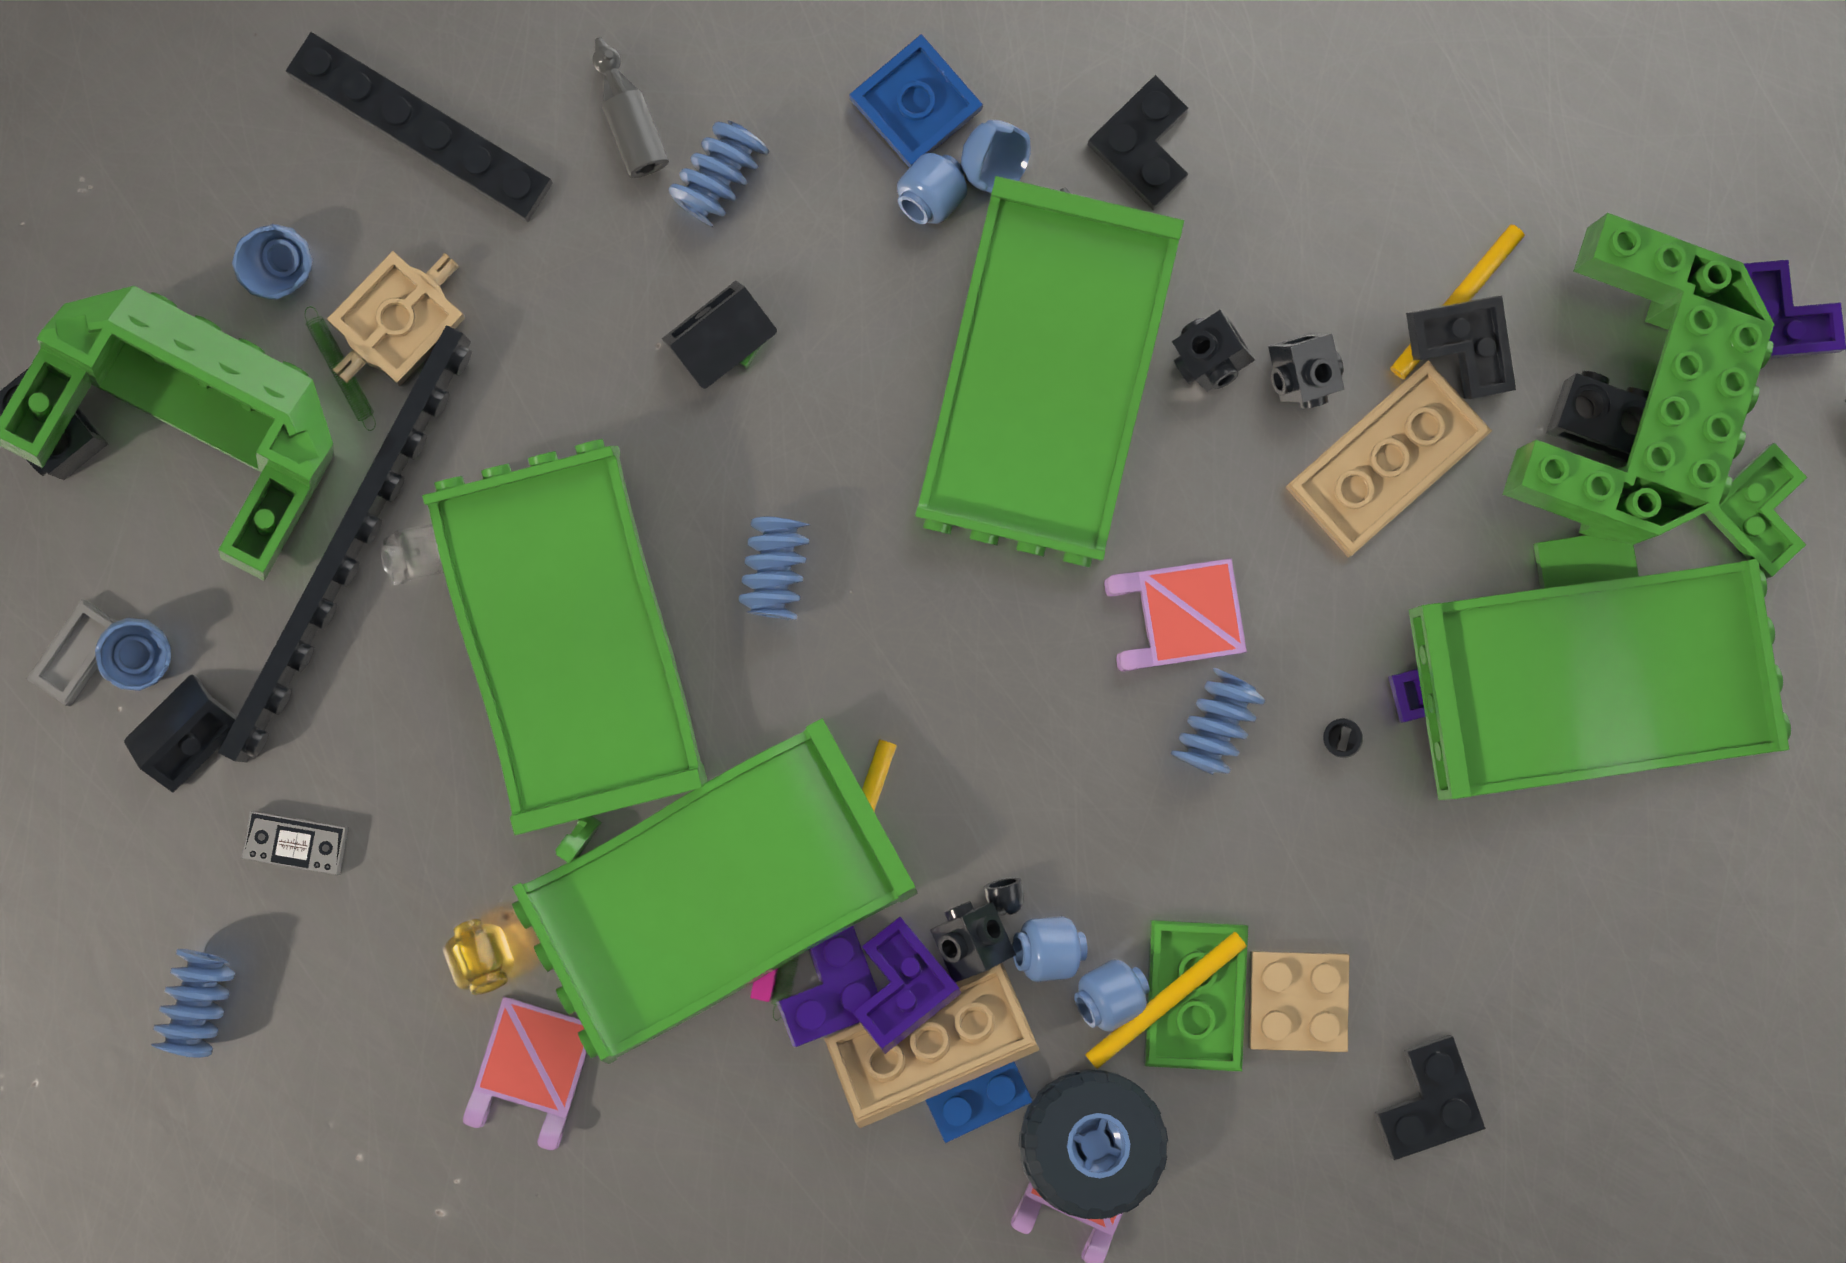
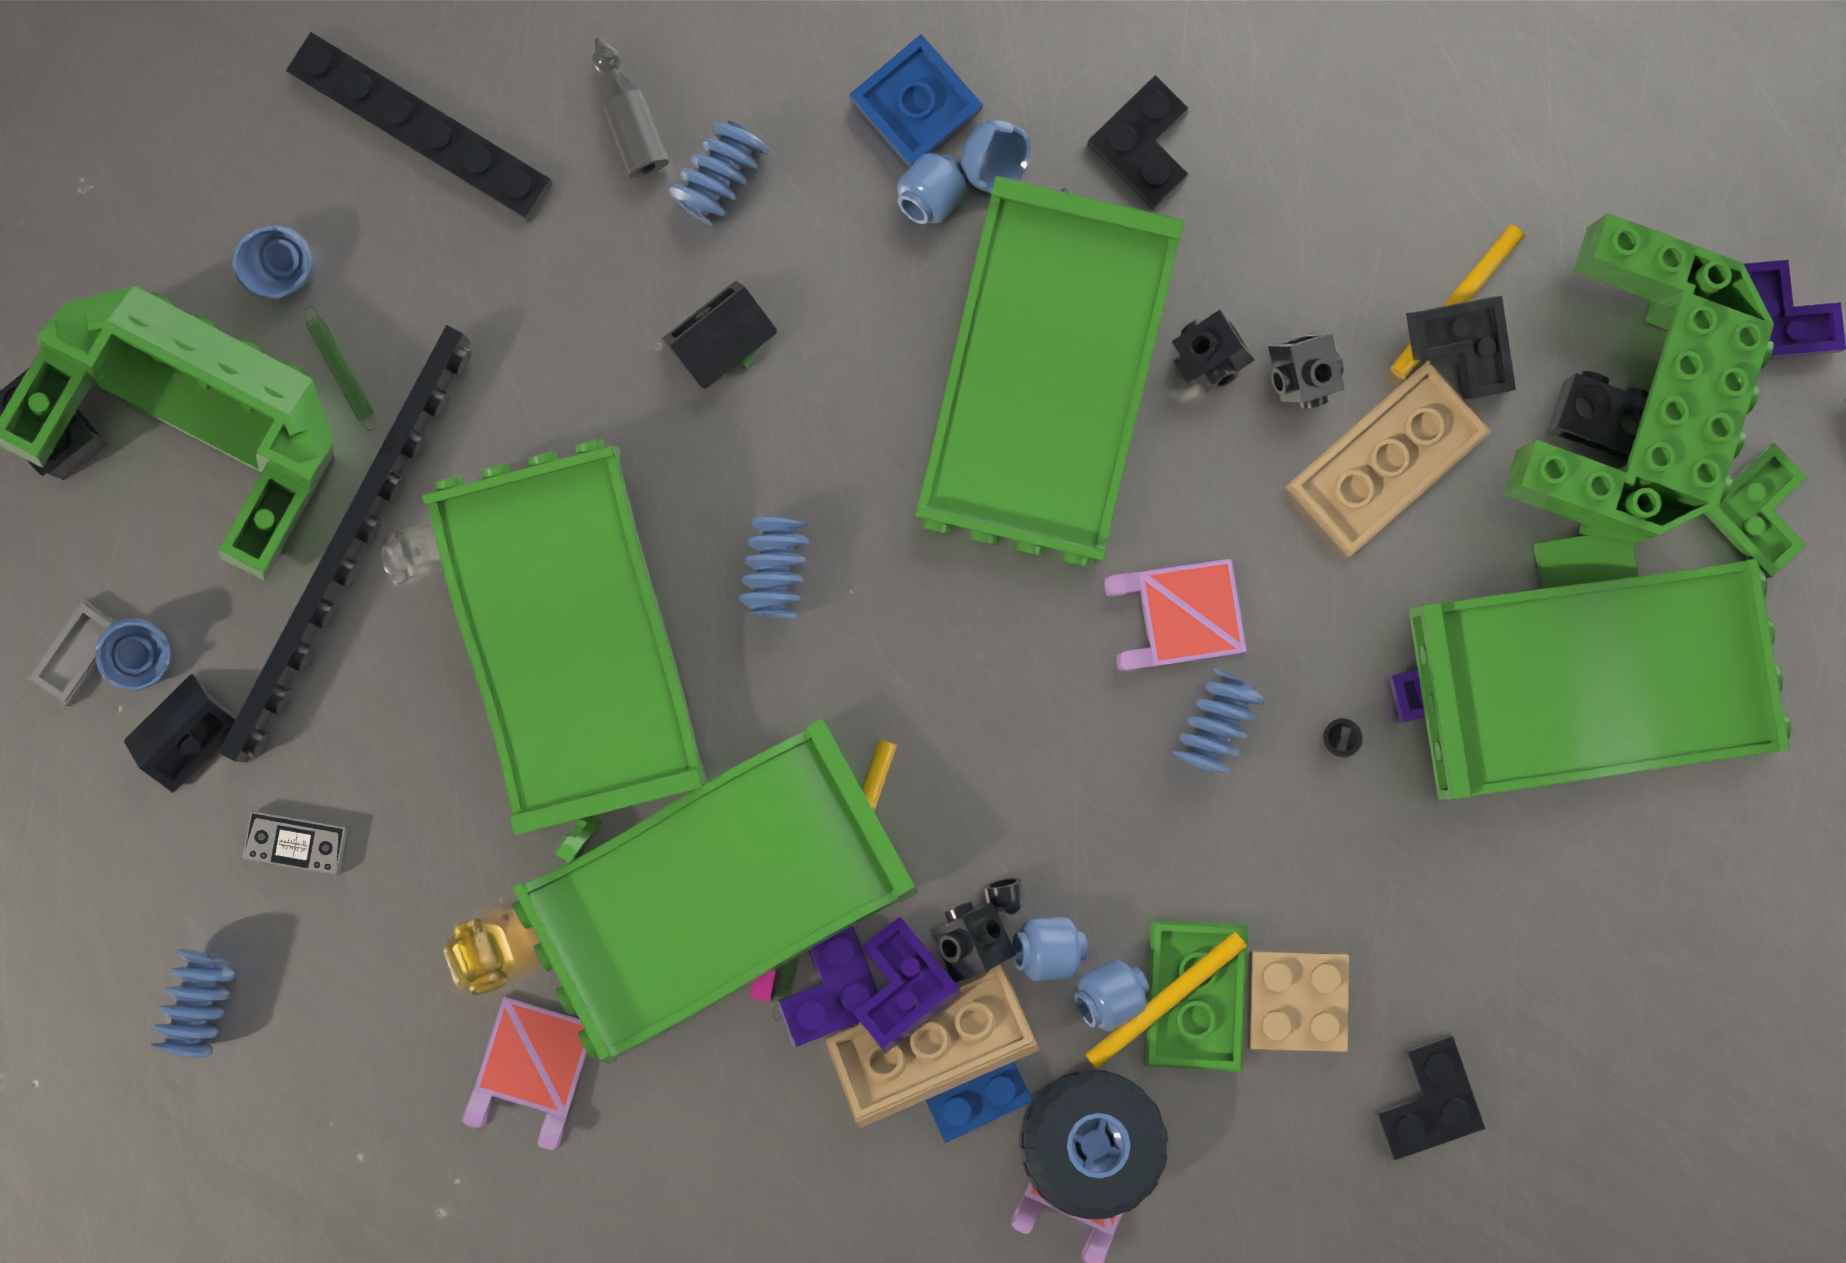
tan plate [327,251,465,387] -> none

